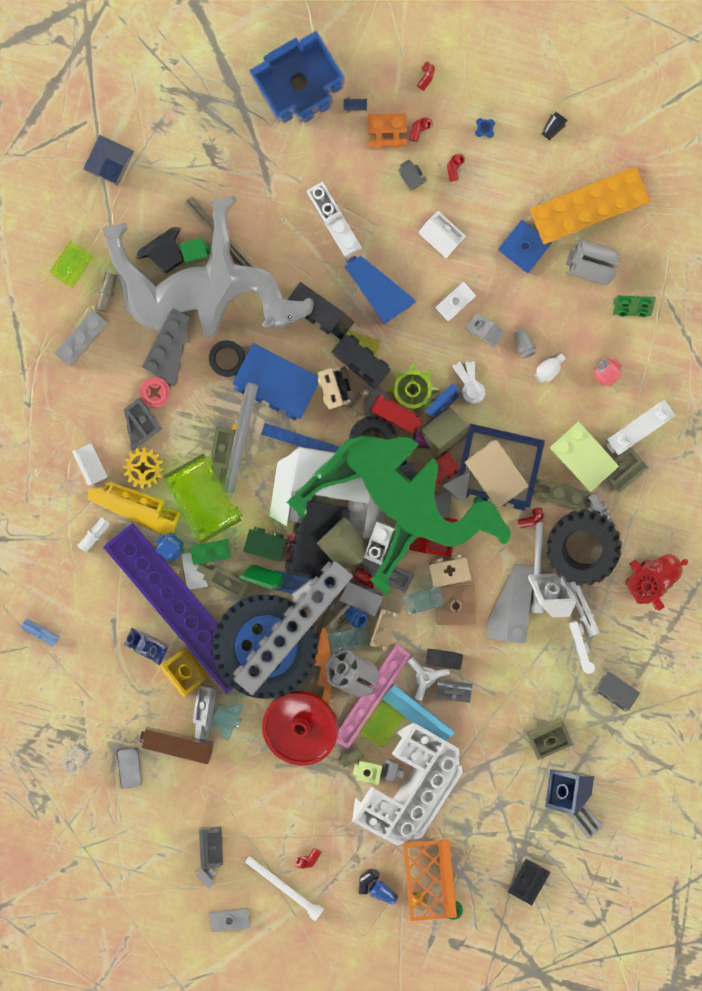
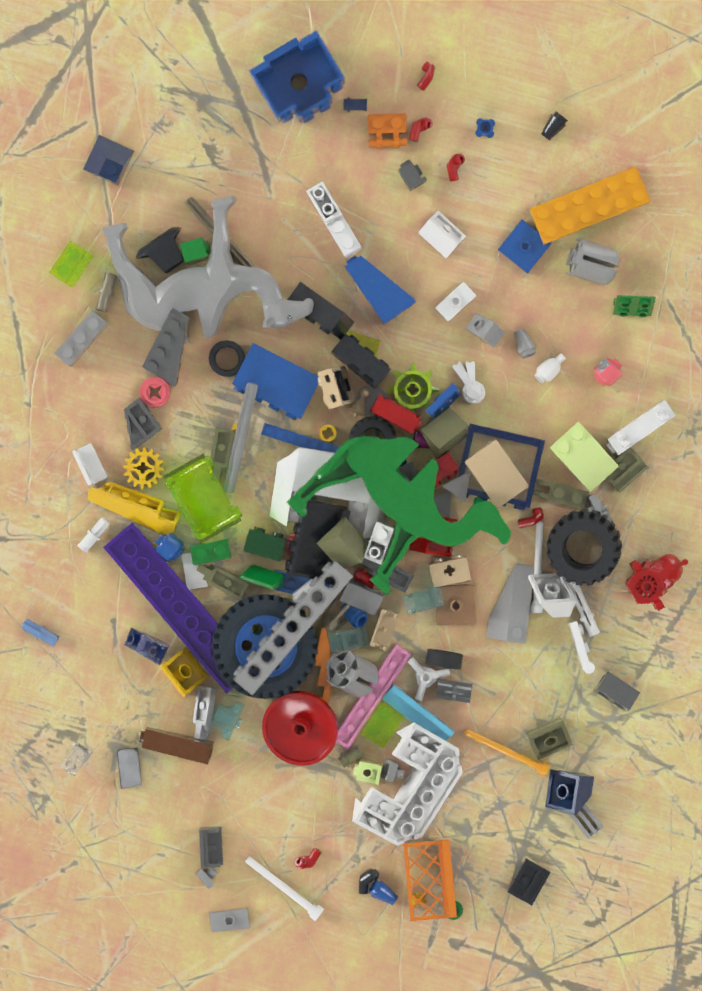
none -> yellow bush [319,425,336,442]
none -> light orange piece [464,729,551,778]

